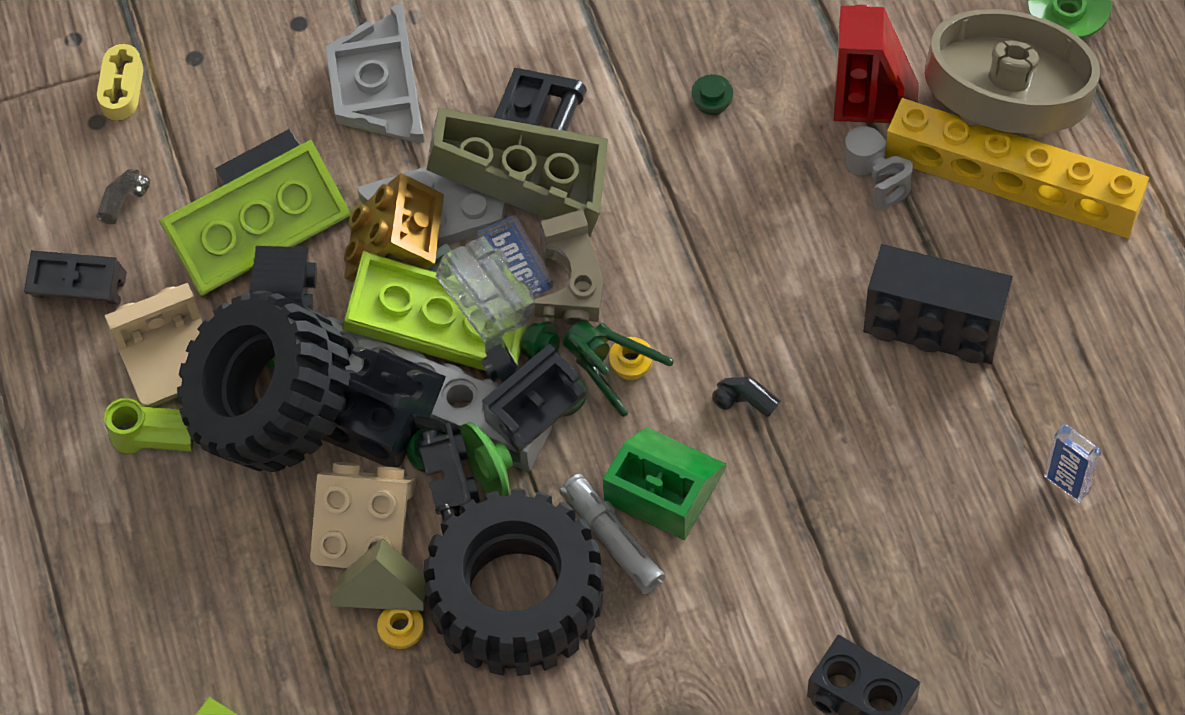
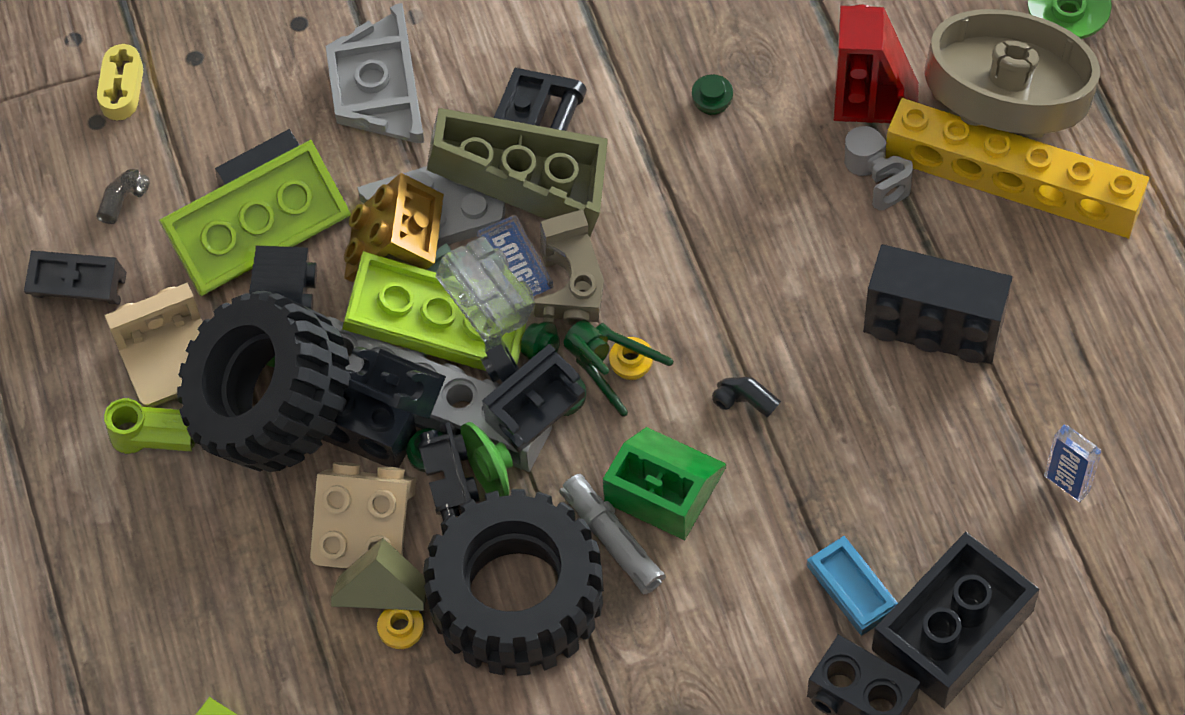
none -> dark azure tile [807,536,898,636]
none -> black brick [872,531,1040,709]

